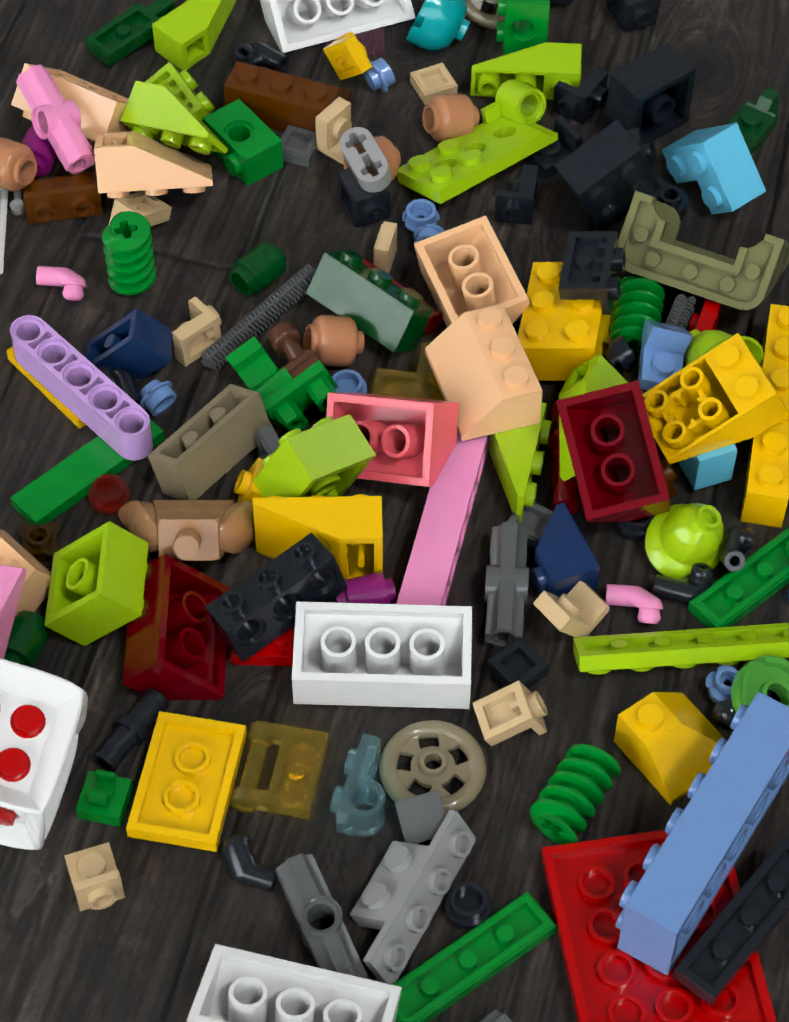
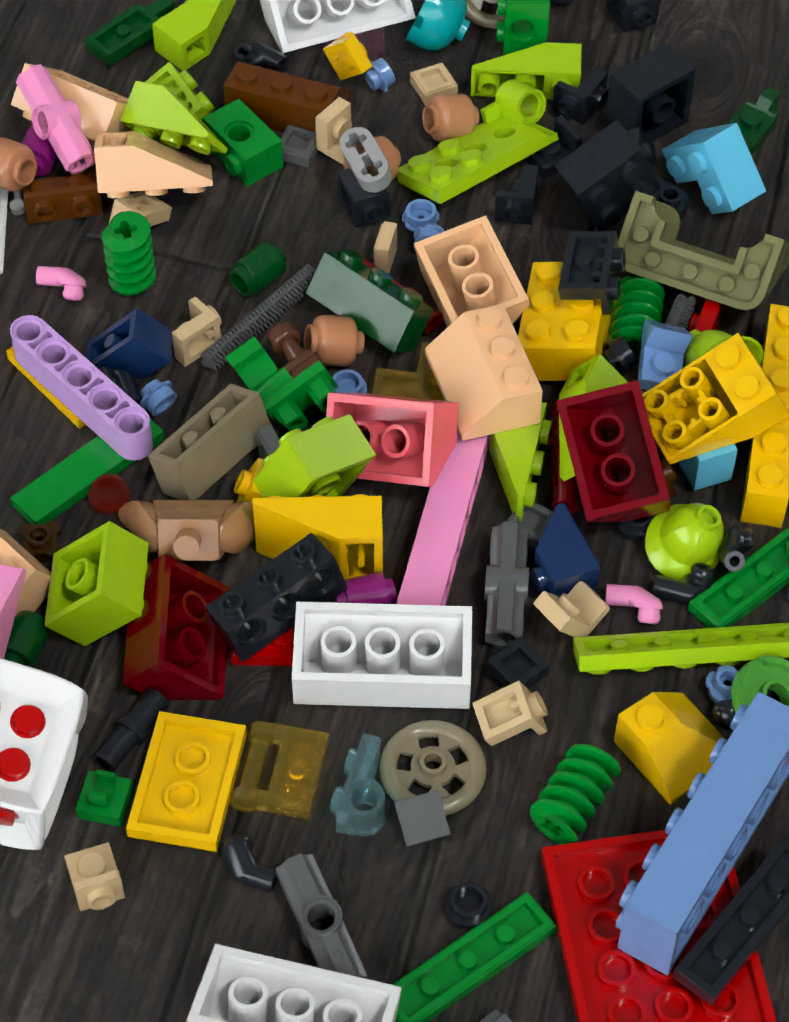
light grey bracket [350,810,476,985] -> none

